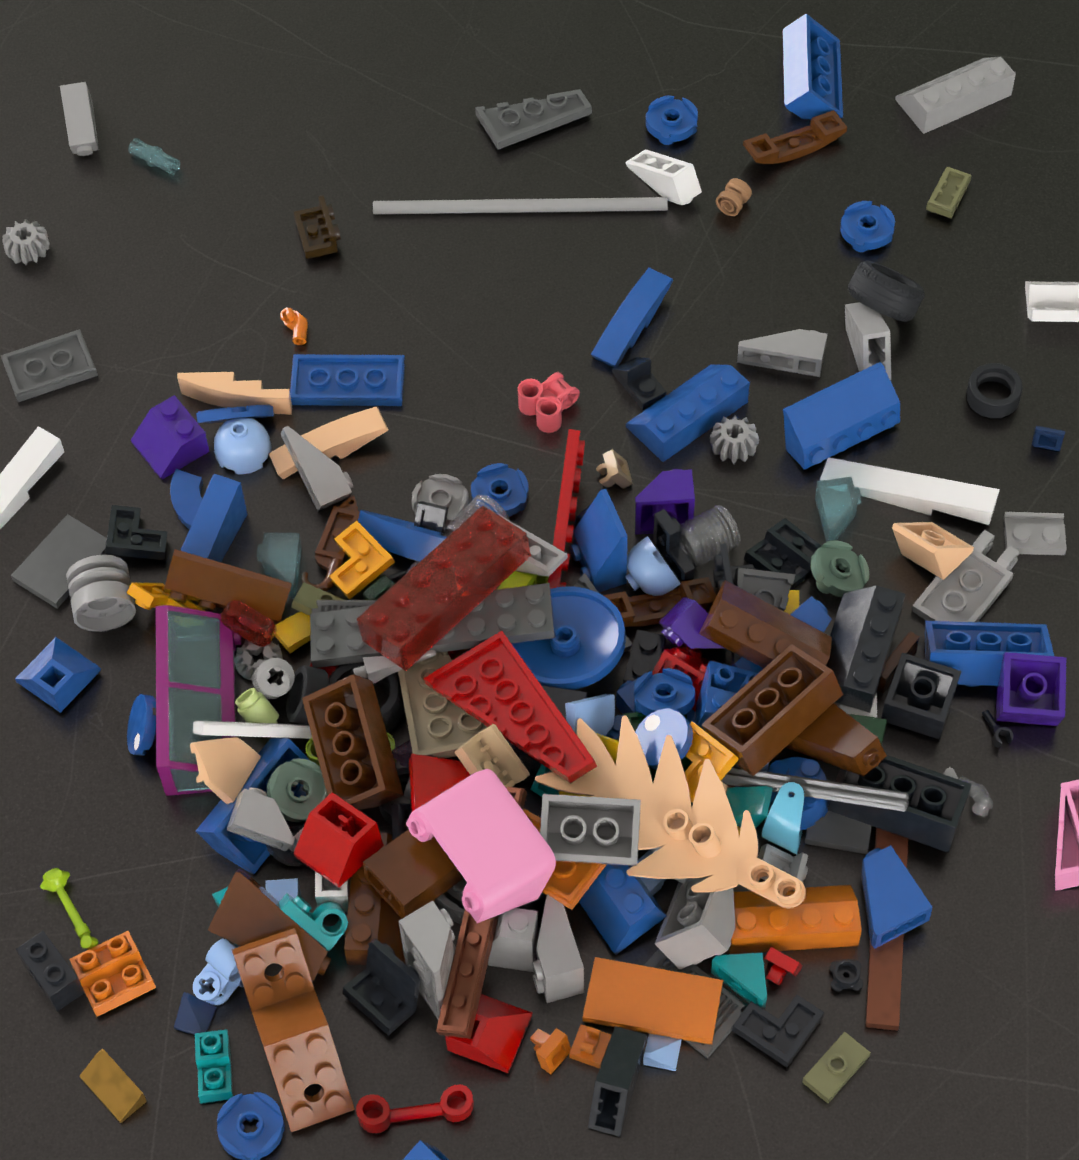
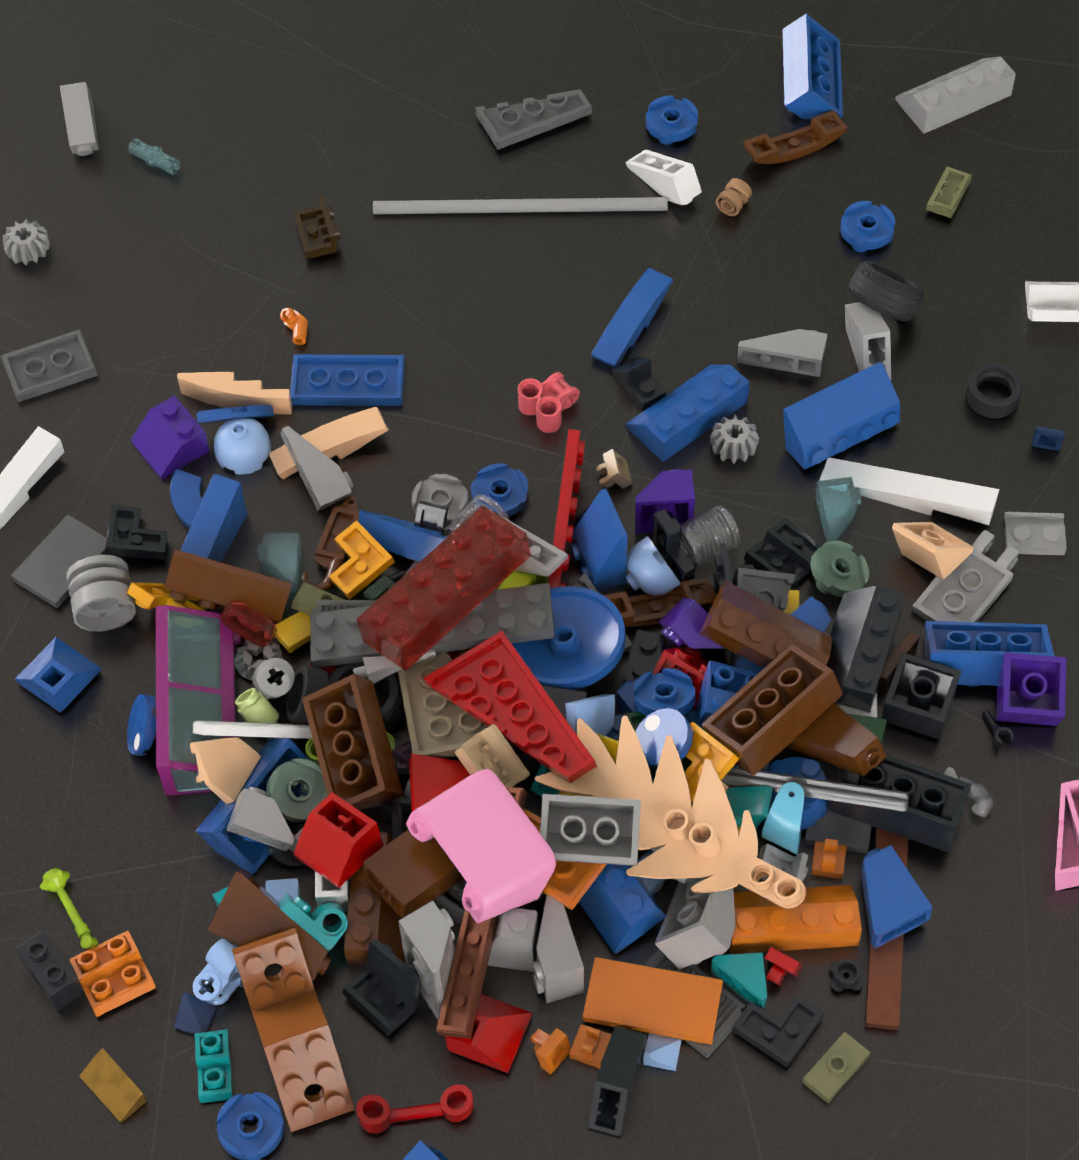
none -> orange tile [811,839,847,879]

